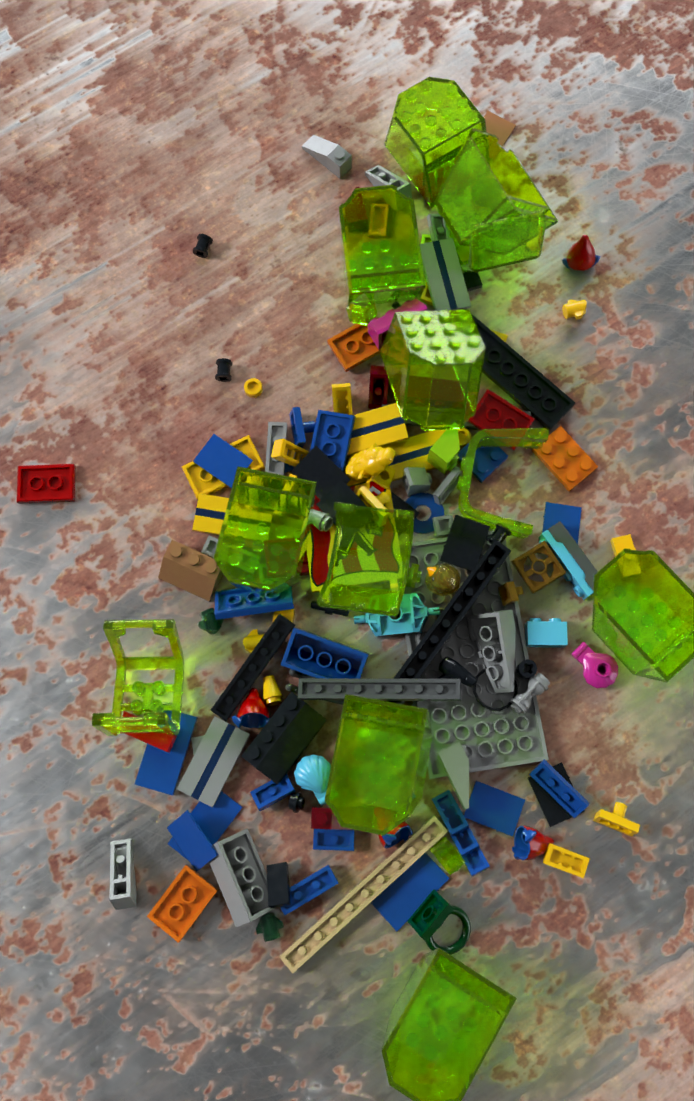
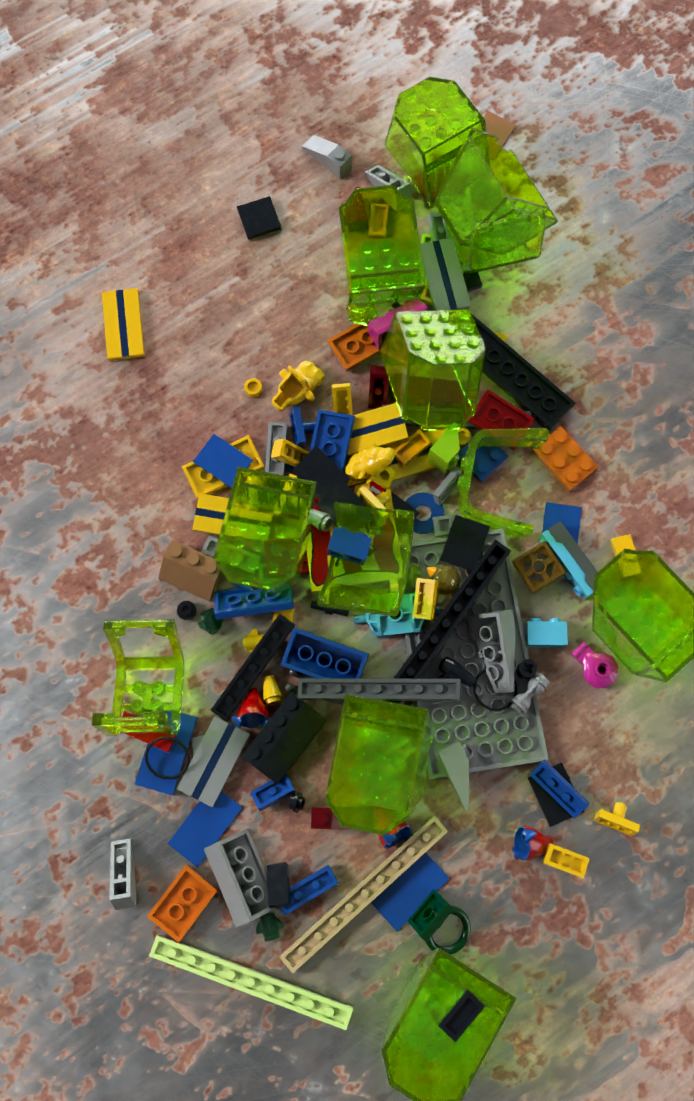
red tile [17,464,76,504] -> none
blue window [167,810,218,872] -> none
black bush [193,234,213,258] -> none
black bush [215,358,233,382] -> none
medium azure animal [294,754,337,807] -> none
blue plate [313,829,355,851] -> none
slope [402,467,432,497] -> none
clear neon green bracket [429,837,465,875] -> none
blue slope [432,790,490,877] -> none
blue window [464,781,525,837] -> none
black bush [486,523,511,545] -> none
pearl gold tile [498,581,524,606] -> none
red hat [562,234,601,271] -> none
yellow piece [562,299,587,320] -> none
none -> yellow tile [102,288,145,361]
none -> black piece [145,737,190,779]
none -> yellowish green plate [149,934,353,1030]
none -> black plate [177,601,196,620]
none -> black tile [237,196,282,240]
none -> yellow piece [272,360,325,411]
none -> blue brick [326,527,372,566]
none -> light orange tile [394,429,432,467]
none -> yellow tile [412,578,438,620]
none -> black tile [438,989,485,1043]

